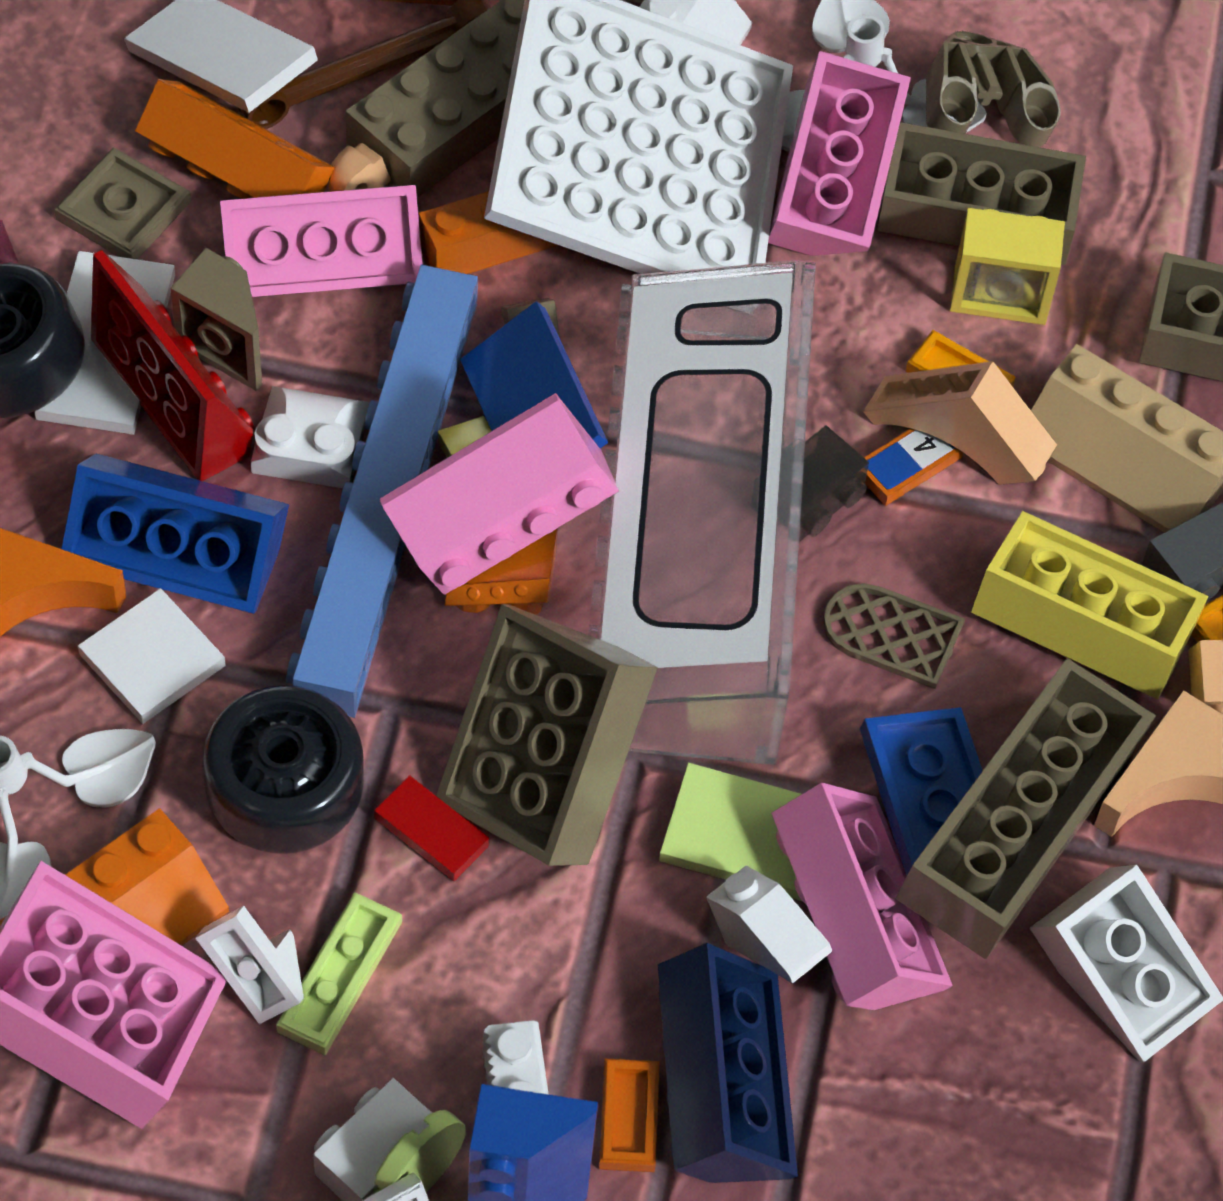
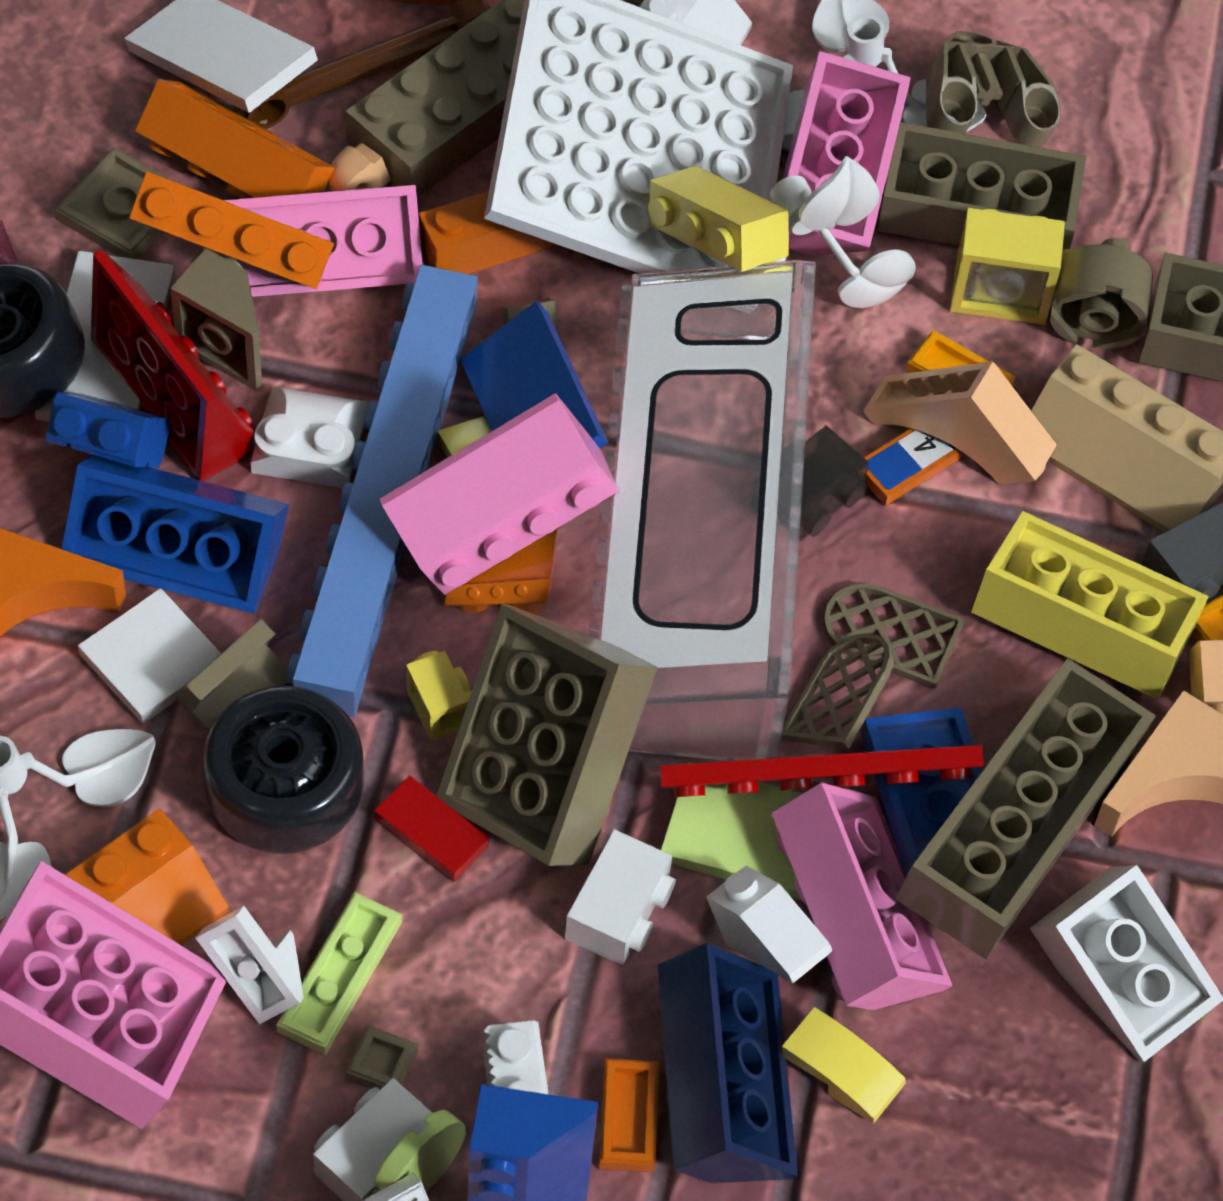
none -> blue brick [46,392,171,468]
none -> orange brick [129,171,334,290]
none -> dark tan panel [176,619,288,733]
none -> dark tan tile [346,1025,418,1090]
none -> light yellow brick [406,651,472,741]
none -> white brick [565,829,676,966]
none -> light yellow brick [648,166,789,272]
none -> red plate [660,745,984,798]
none -> white plant [711,156,916,308]
none -> dark tan window [779,633,894,749]
none -> light yellow slope [782,1007,906,1123]
none -> dark tan brick [1050,238,1153,349]

